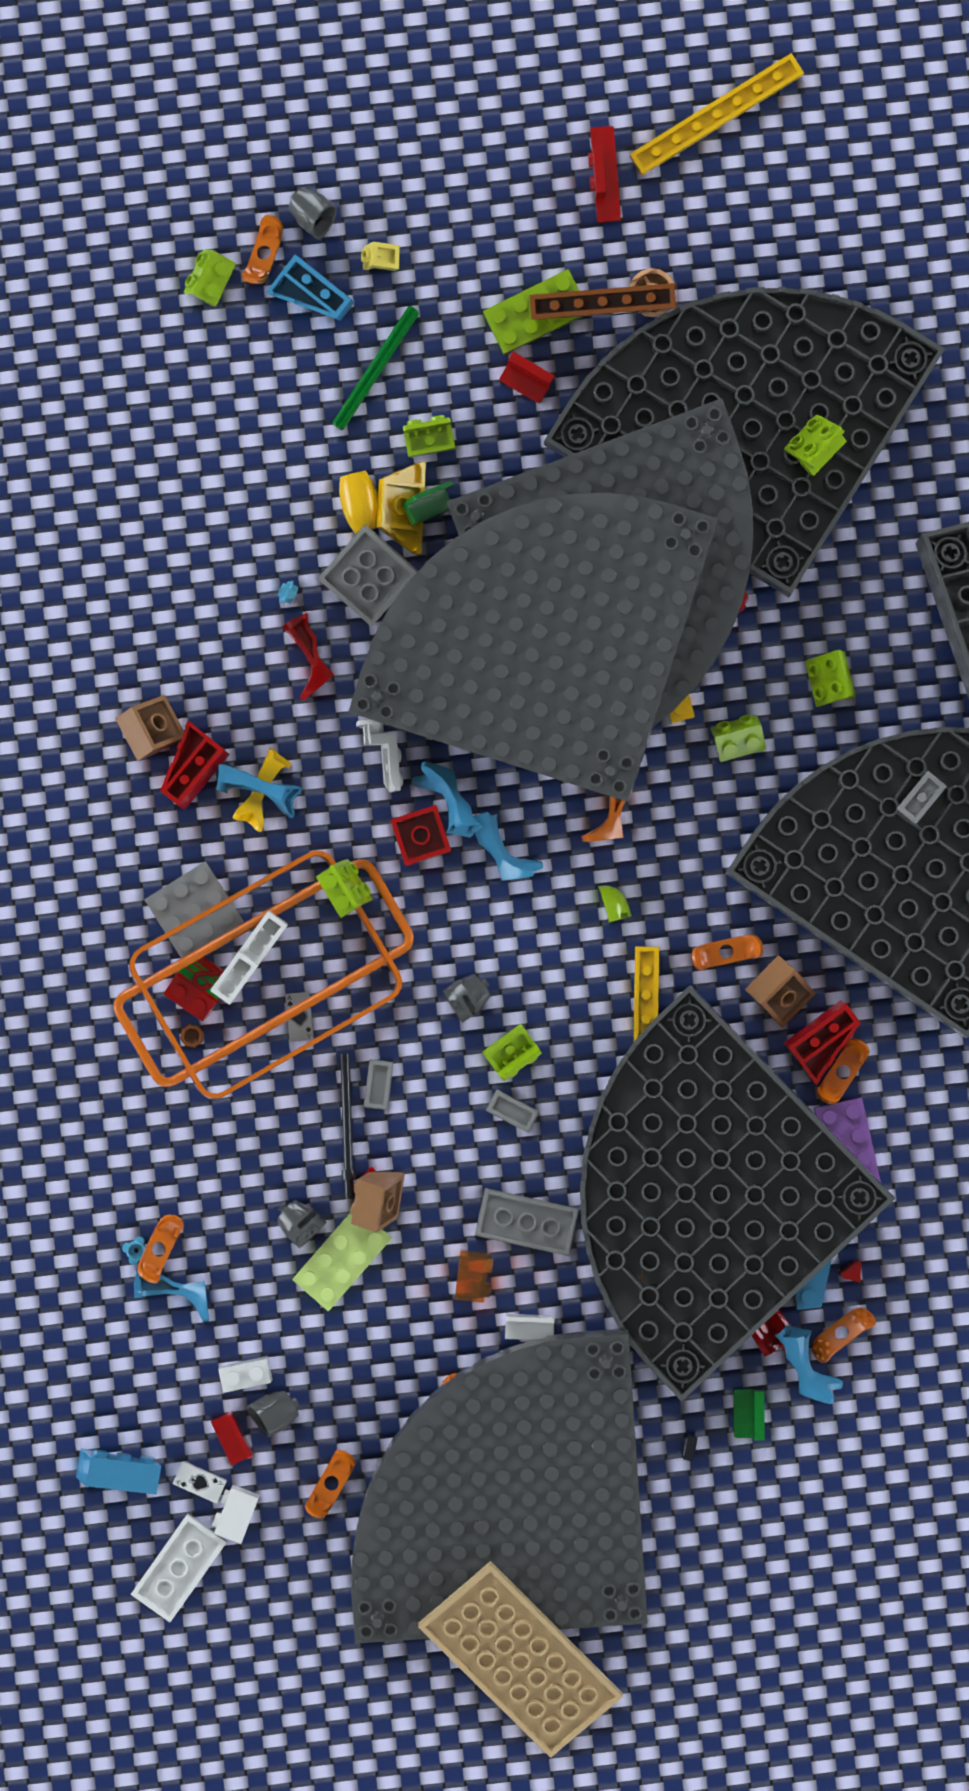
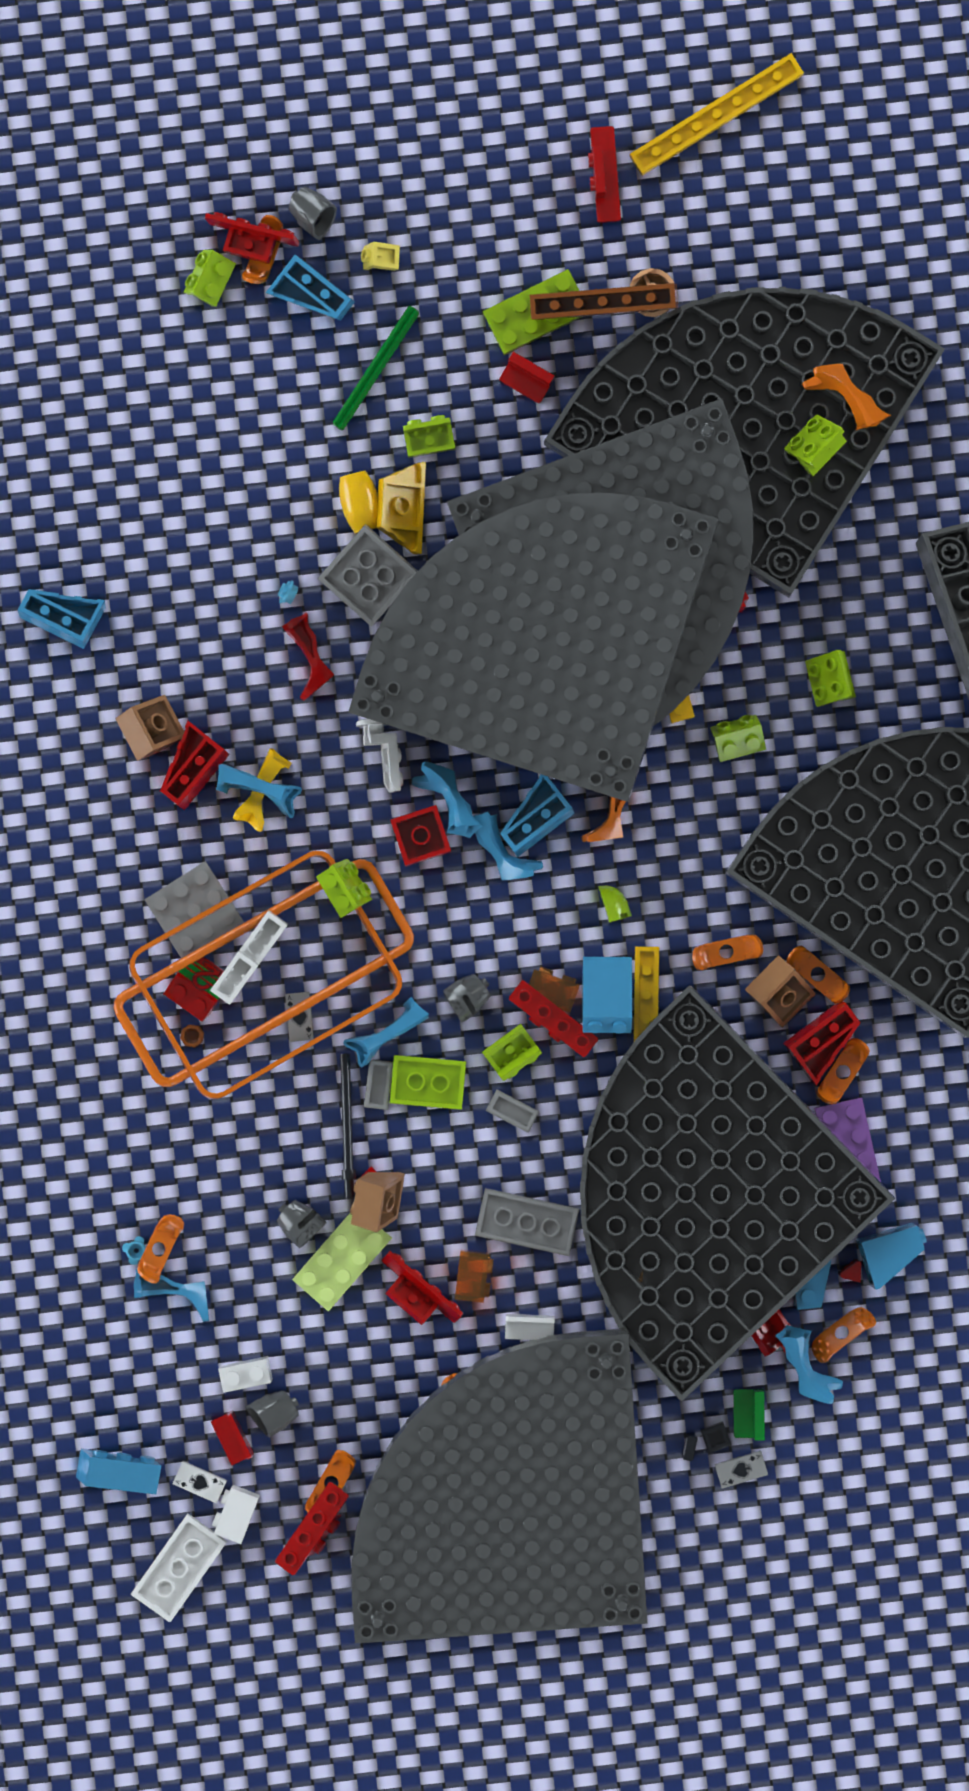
green panel [402,481,453,526] -> none
tan plate [418,1561,623,1758] -> none
light grey plate [897,771,947,824] -> none
none -> dark azure wedge [18,589,106,649]
none -> red bracket [204,212,299,264]
none -> red bracket [275,1482,349,1575]
none -> dark azure animal [343,997,429,1068]
none -> red bracket [381,1251,463,1325]
none -> lime plate [390,1055,466,1110]
none -> dark azure wedge [500,774,575,857]
none -> red bracket [509,980,598,1057]
none -> clear orange brick [529,966,580,1013]
none -> dark azure slope [582,957,632,1034]
none -> black tile [700,1421,731,1453]
none -> light grey tile [714,1450,768,1488]
none -> orange piece [787,945,850,1004]
none -> orange animal [802,364,891,431]
none -> dark azure slope [856,1223,927,1290]

